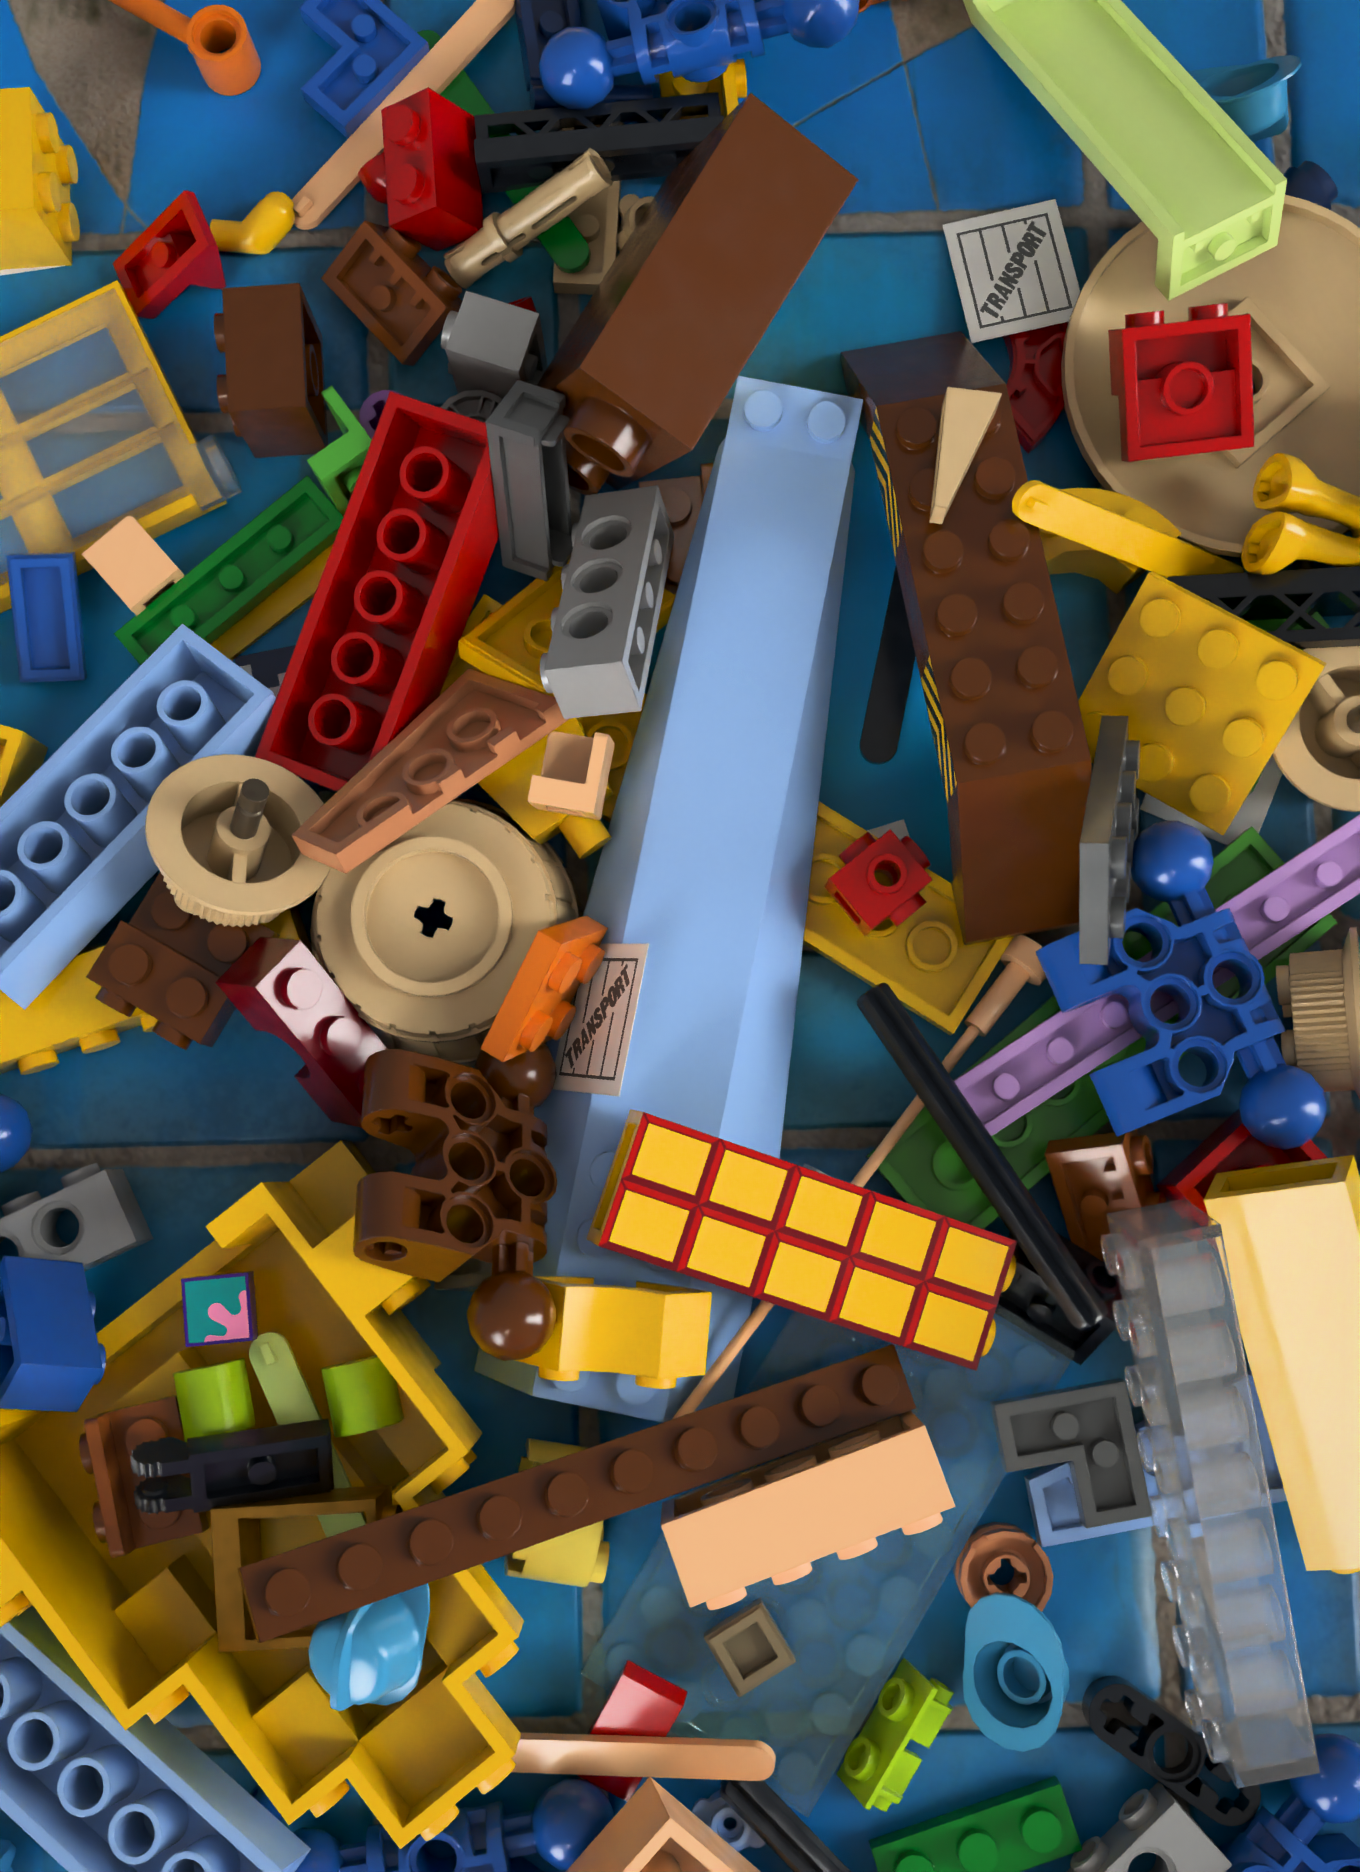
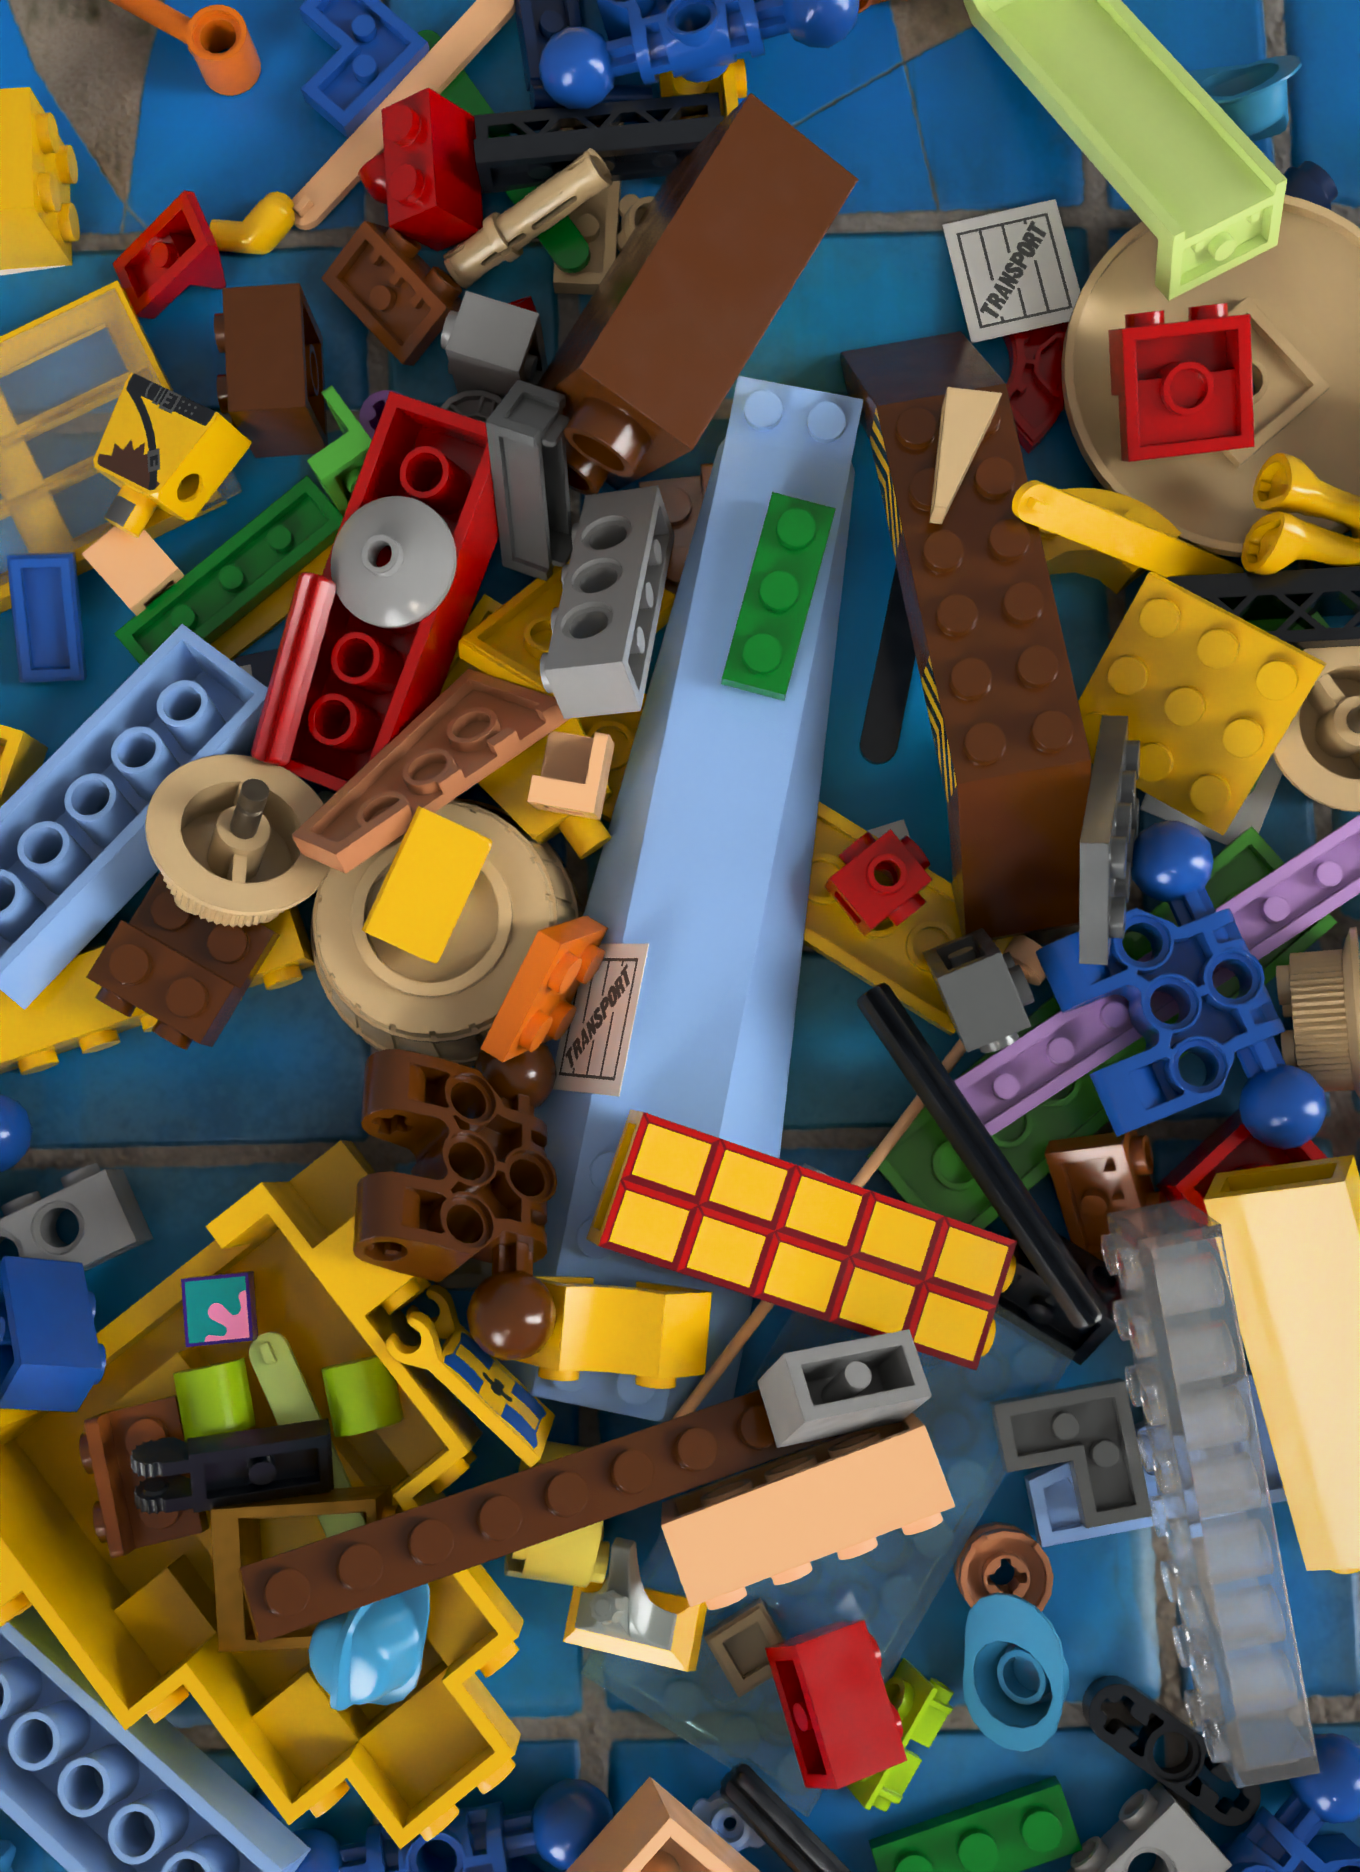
dark red arch [215,937,387,1128] -> none
light nougat piece [511,1732,776,1781] -> none
red tile [578,1660,688,1802] -> none
none -> yellow torso [93,372,252,538]
none -> red axle [251,572,336,766]
none -> light grey dish [331,496,457,628]
none -> yellow slope [362,806,492,964]
none -> yellow flag [386,1285,555,1468]
none -> piece [563,1537,707,1672]
none -> green plate [721,492,836,701]
none -> light grey brick [757,1329,932,1448]
none -> red brick [765,1620,907,1790]
none -> dark grey brick [922,928,1035,1053]

